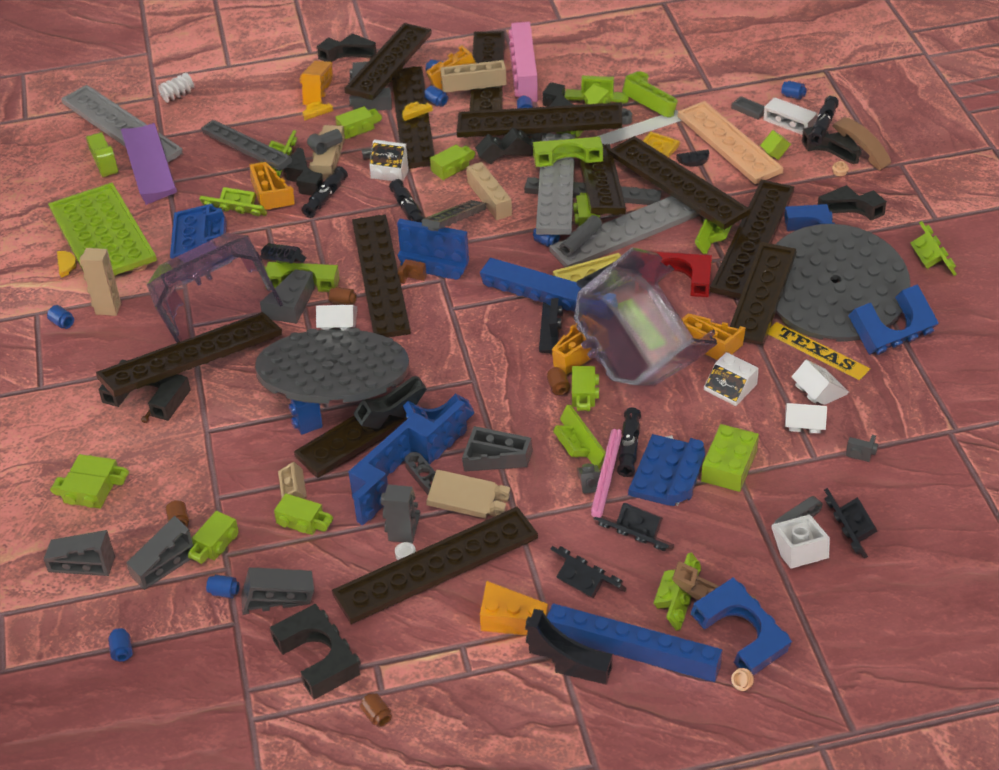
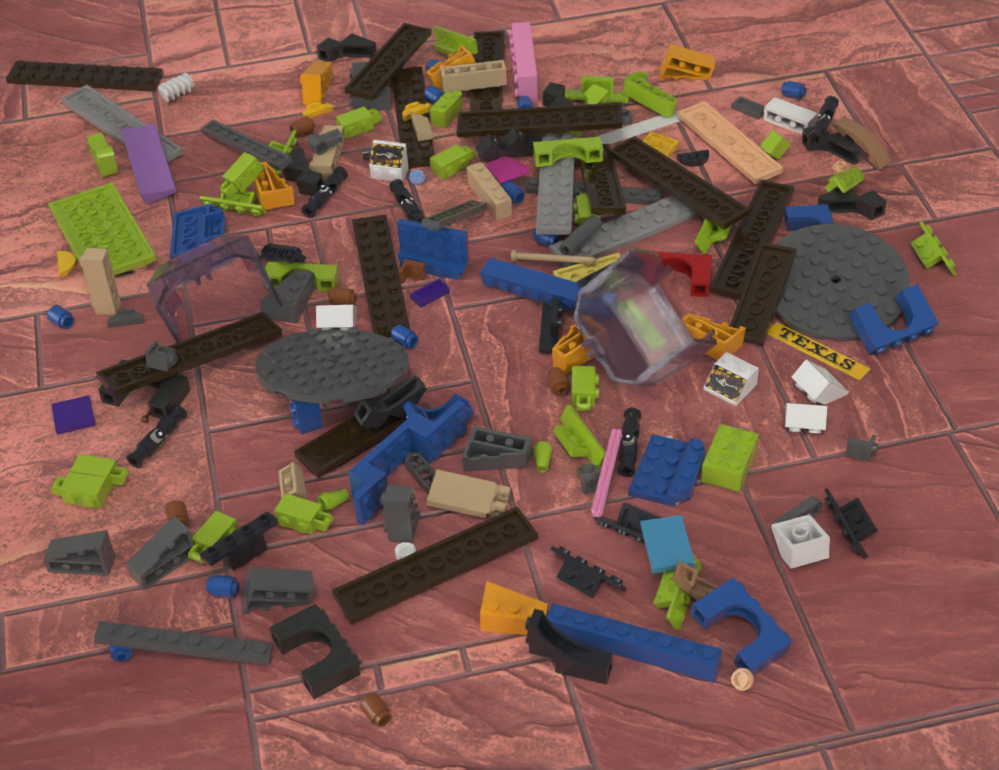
none -> dark brown plate [6,60,164,92]
none -> dark purple tile [51,395,95,435]
none -> dark grey plate [94,621,273,665]
none -> dark grey tile [107,309,145,328]
none -> black piece [126,404,187,468]
none -> dark grey brick [145,341,177,372]
none -> black bracket [199,512,279,571]
none -> lime brick [220,152,265,197]
none -> dark orange brick [289,116,315,137]
none -> lime cone [317,489,349,512]
none -> blue brick [391,324,419,349]
none -> light blue plate [409,170,425,185]
none -> dark purple tile [410,279,450,308]
none -> tan slope [411,113,434,141]
none -> lime brick [430,90,462,128]
none -> lime bracket [433,26,478,55]
none -> dark pink tile [484,156,530,183]
none -> blue brick [501,181,525,204]
none -> tan bar [511,250,596,264]
none -> lime cone [533,441,553,472]
none -> dark azure tile [640,515,695,574]
none -> light orange wedge [659,44,715,80]
none -> lime bracket [825,166,865,193]

